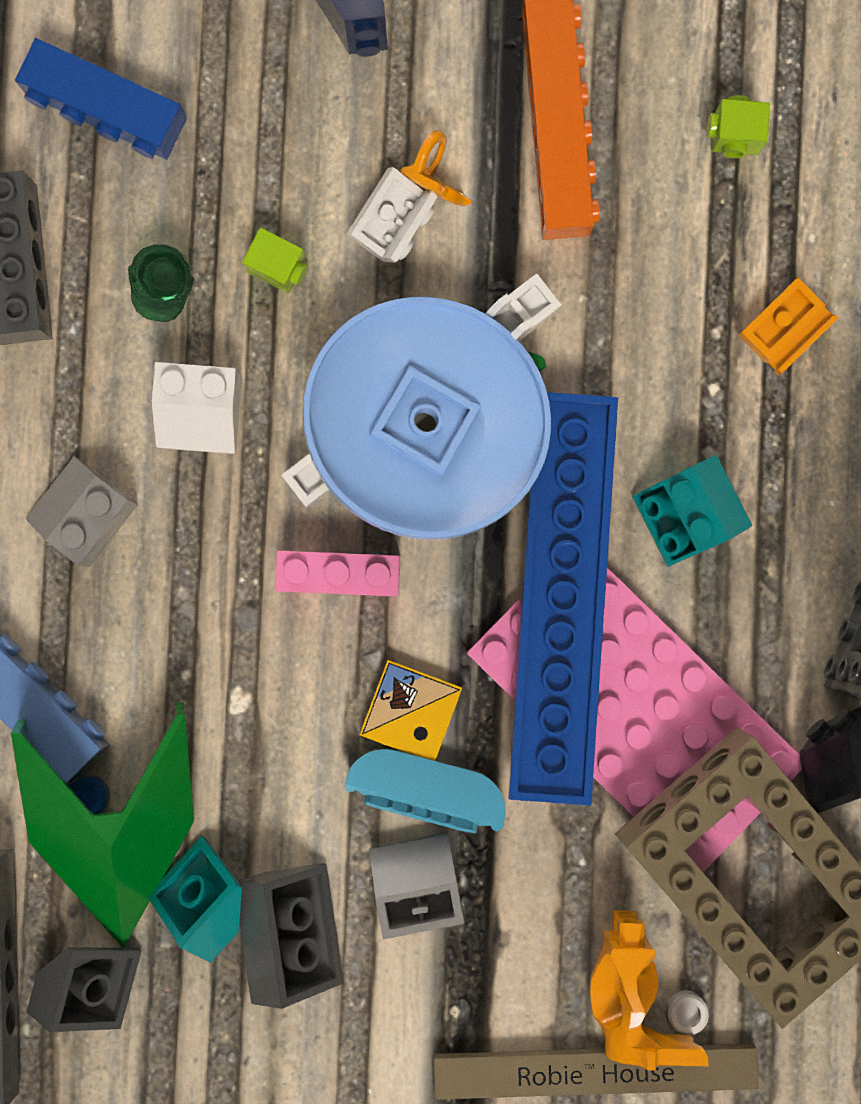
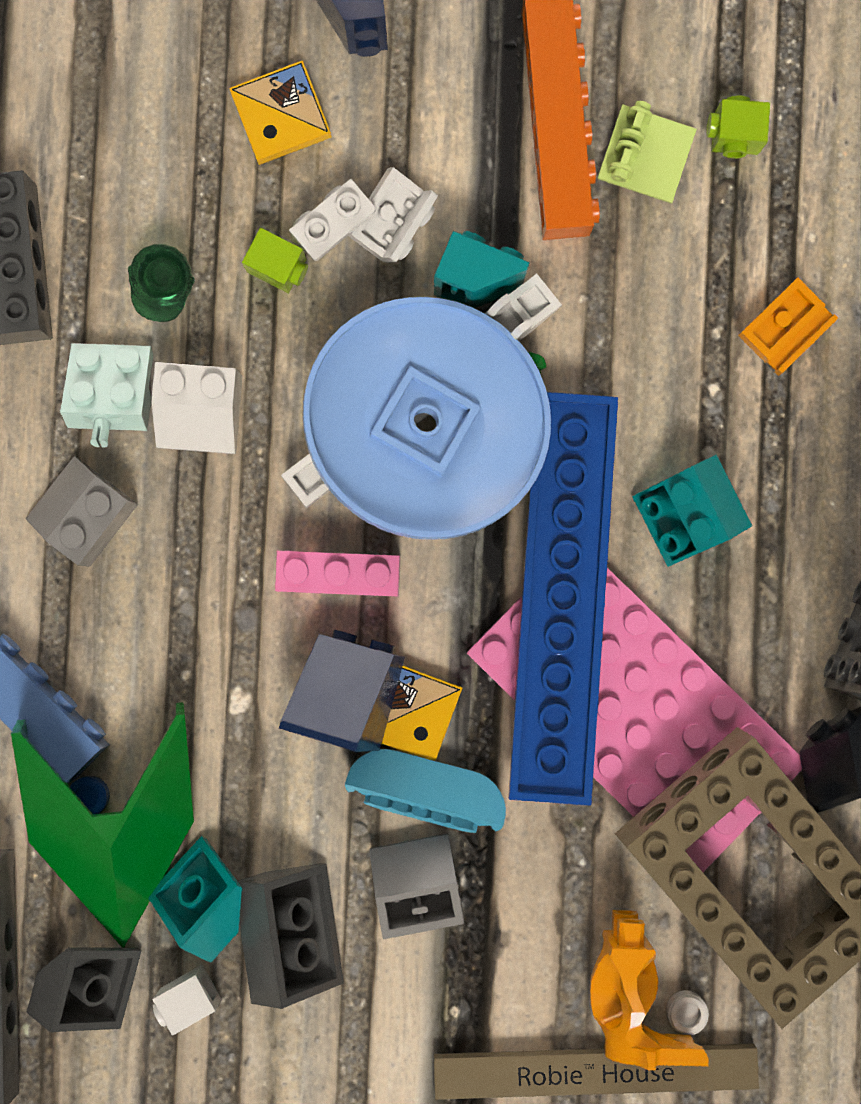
blue brick [15,37,187,160] -> none
light orange piece [400,130,472,206] -> none
none -> light aqua plate [60,343,153,448]
none -> white brick [152,964,222,1036]
none -> tile [229,60,332,165]
none -> slope [279,629,405,752]
none -> white bracket [289,179,376,261]
none -> teal slope [434,231,530,308]
none -> yellowish green hinge [597,101,697,204]

